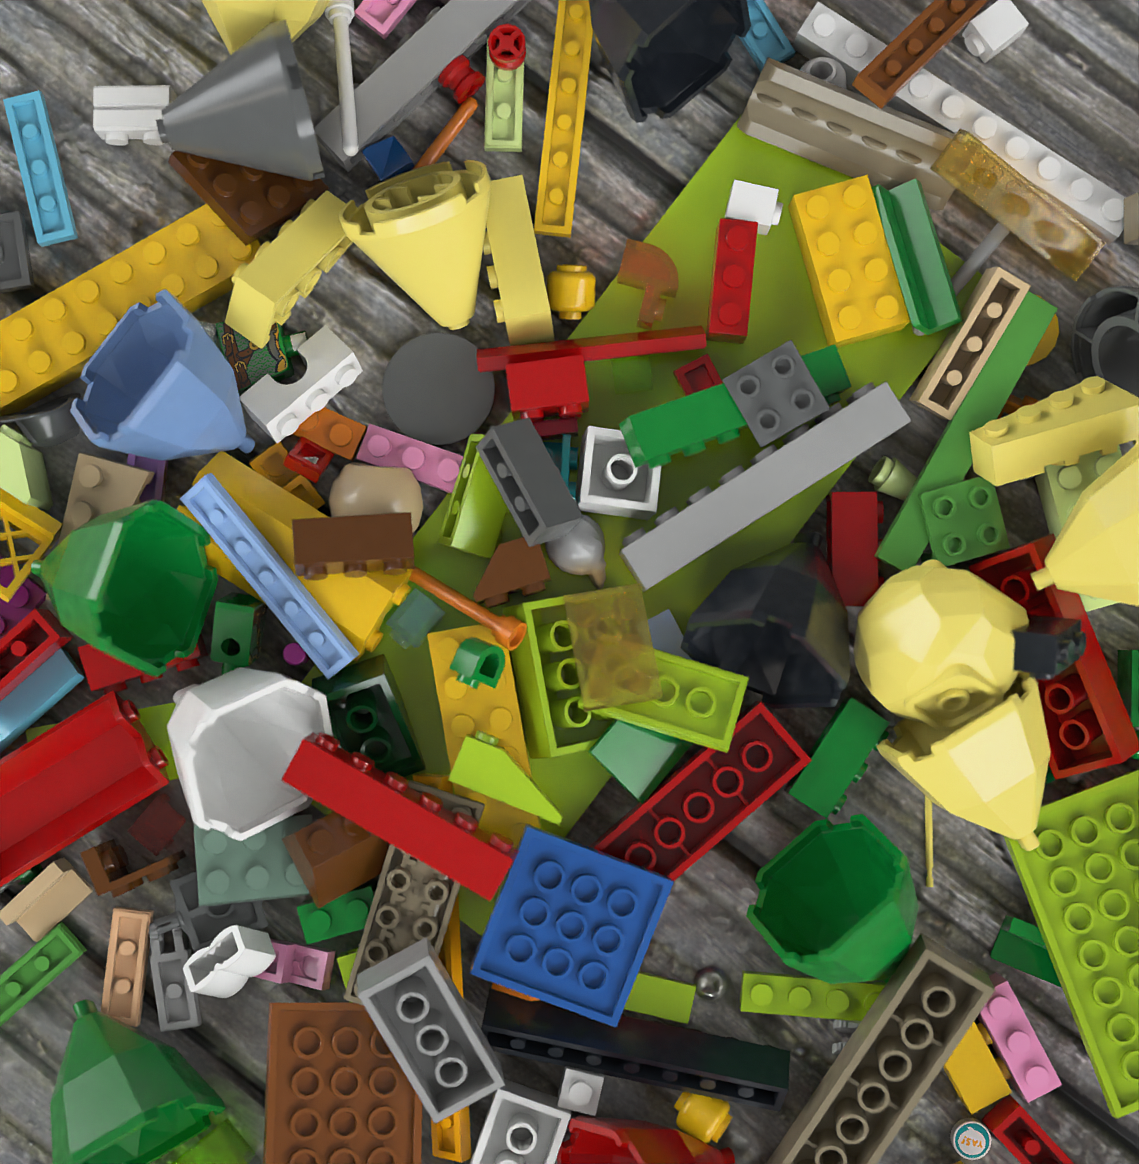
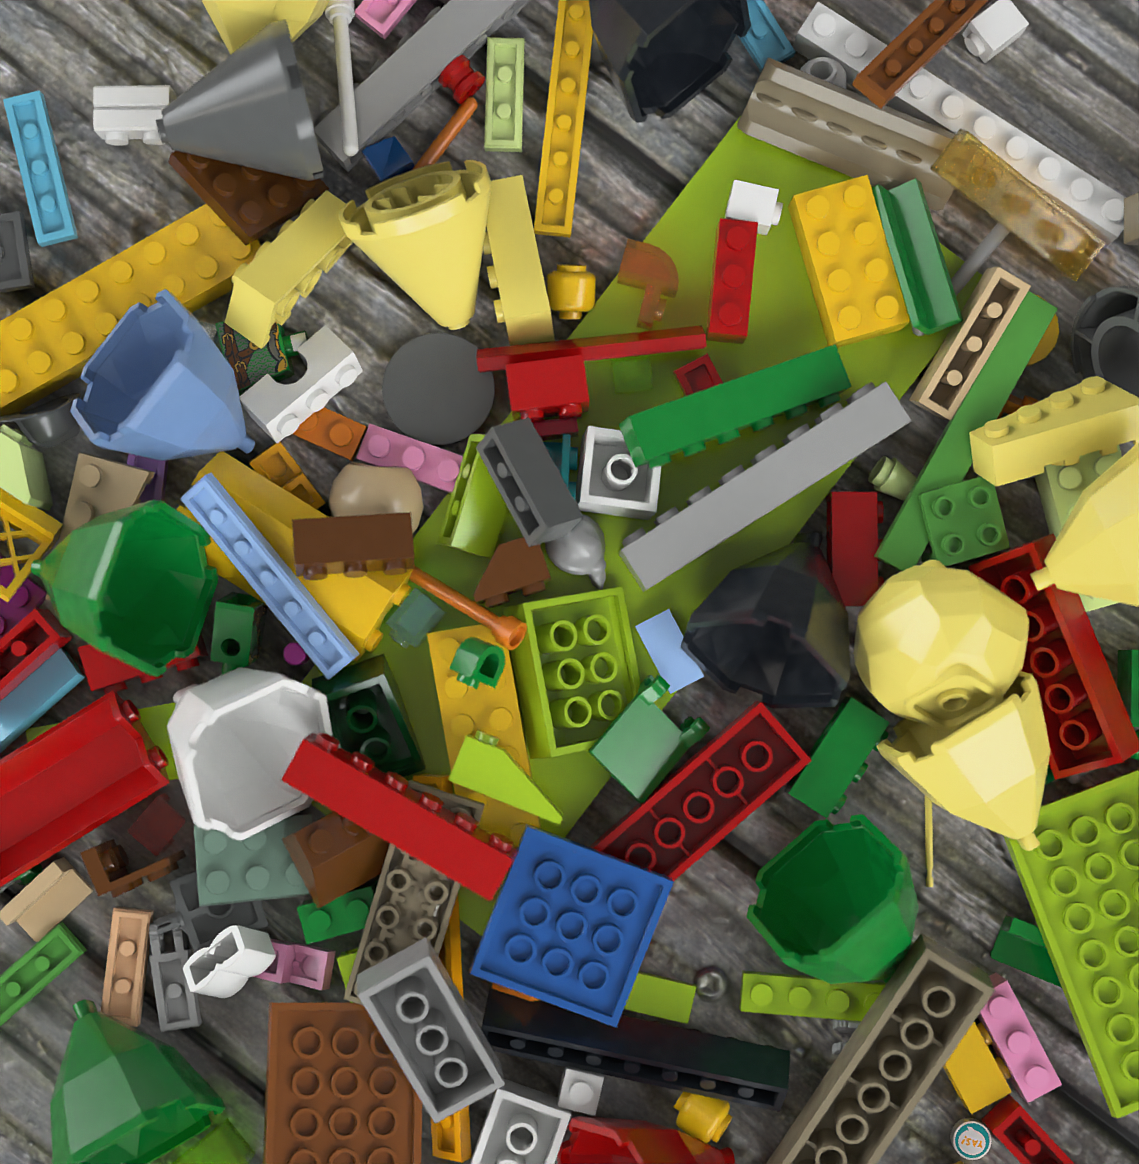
red tile [283,436,335,484] -> none
red wheel [488,24,526,71] -> none
clear yellow plate [563,583,663,712] -> none
lime tile [578,632,749,753] -> none
dark grey hinge [722,340,830,447] -> none
black brick [1011,615,1086,680] -> none

